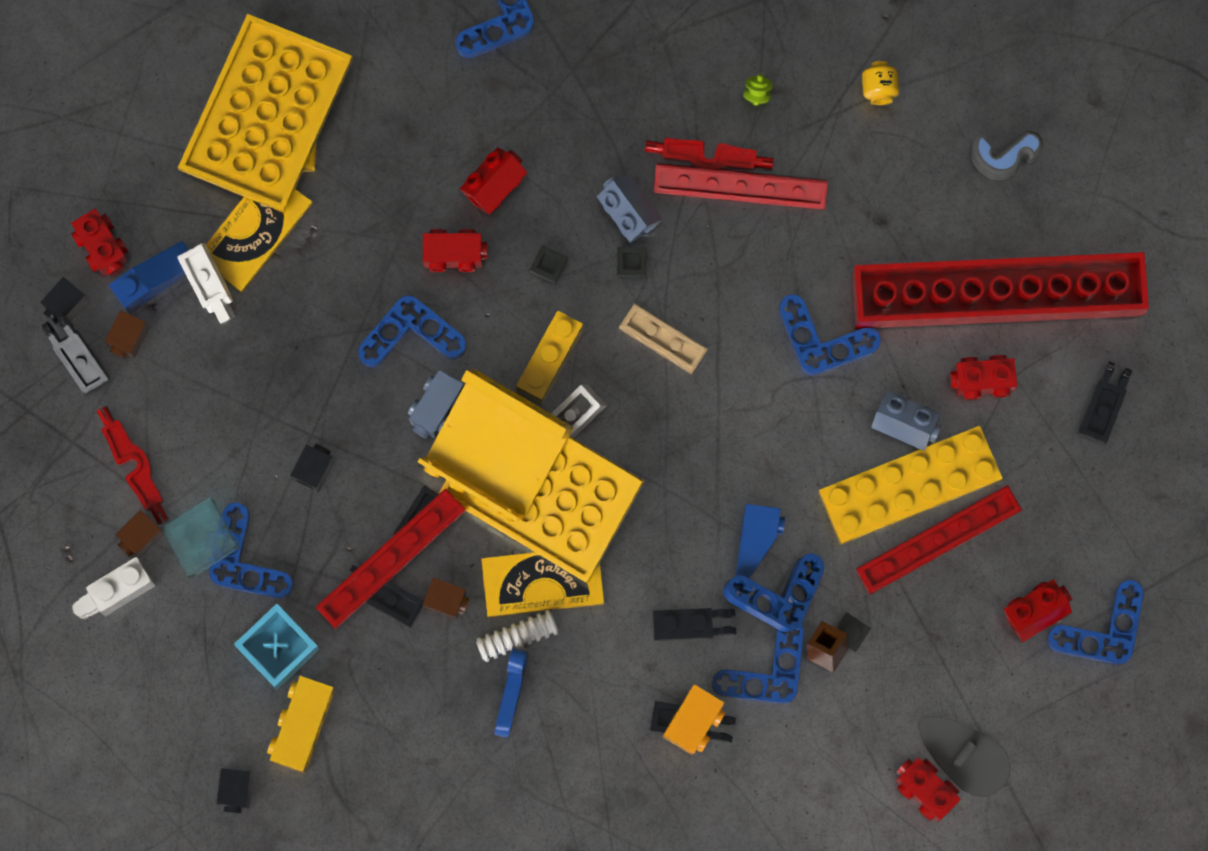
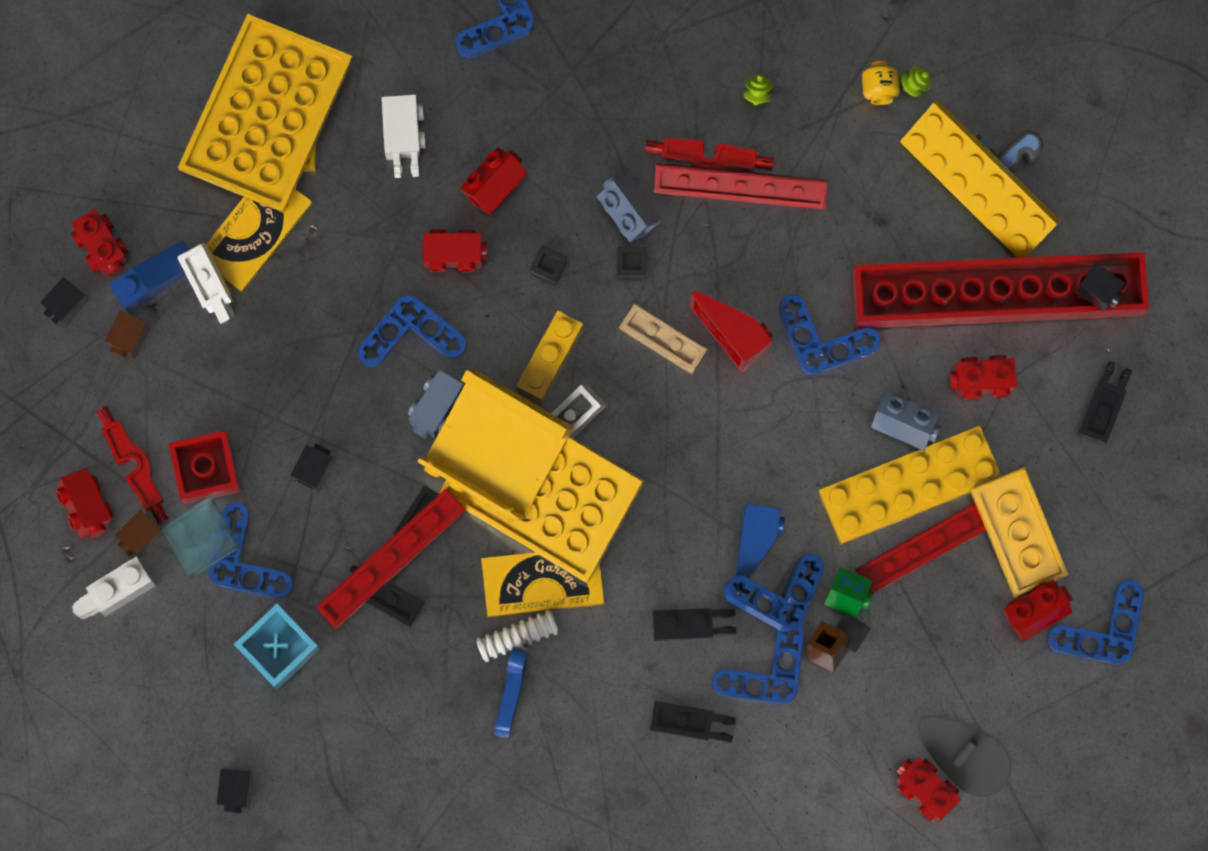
hinge [41,312,110,394] -> none
yellow brick [267,676,335,774] -> none
reddish brown brick [423,578,470,620] -> none
light orange brick [663,684,726,756] -> none
none -> red brick [55,468,113,539]
none -> red brick [168,430,241,505]
none -> white hinge [381,95,426,178]
none -> red slope [689,290,773,373]
none -> green brick [824,567,873,618]
none -> yellow plate [900,100,1061,258]
none -> lime wheel [901,65,932,97]
none -> yellow tile [970,467,1069,598]
none -> black brick [1075,263,1125,312]

